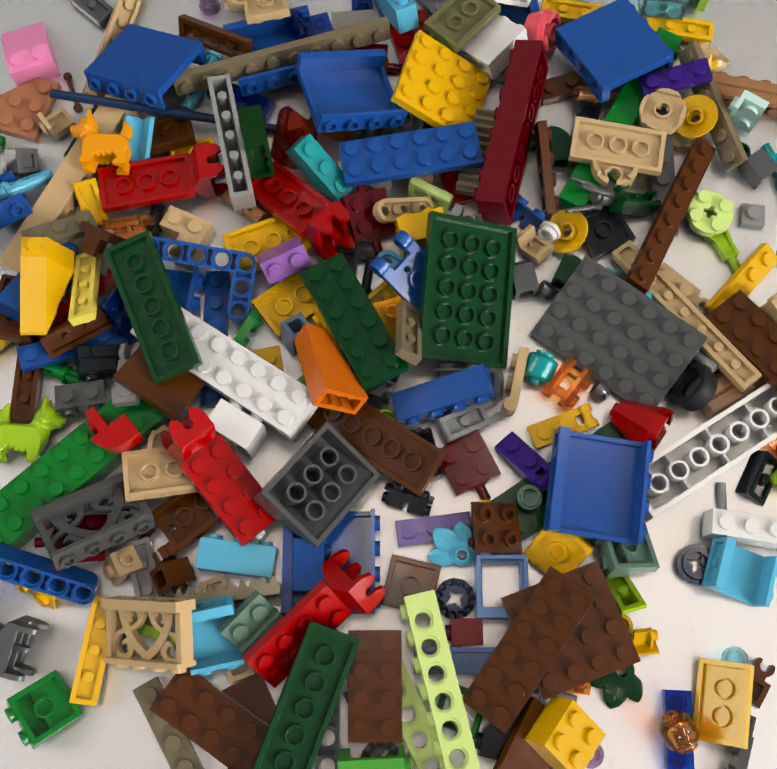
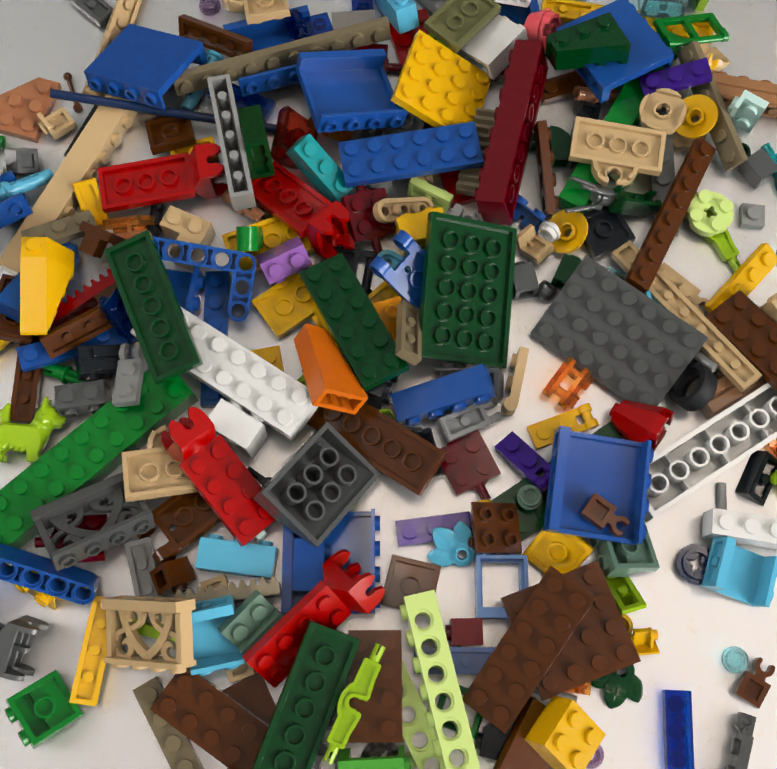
bright pink slope [1,21,61,87] -> none
light yellow plate [68,252,102,327] -> none
light orange animal [70,108,133,175] -> none
red brick [85,407,145,453] -> none
tan bracket [103,545,143,586] -> none
reddish brown tile [113,346,205,421] -> none
medium azure panel [122,115,155,163] -> none
green plate [233,309,262,347] -> none
sand blue brick [280,313,309,356] -> none
black hinge [381,481,435,517] -> none
dark blue gear [435,578,475,619] -> none
teal head [524,349,558,386] -> none
flat silver hinge [589,380,611,401] -> none
clear orange head [658,710,700,754] -> none
yellow plate [691,657,754,749] -> none
none -> green piece [236,226,263,251]
none -> black hand [247,466,272,488]
none -> lime piece [322,643,386,765]
none -> dark green wedge [546,12,631,71]
none -> reddish brown plate [579,492,630,537]
none -> green window [653,13,729,48]

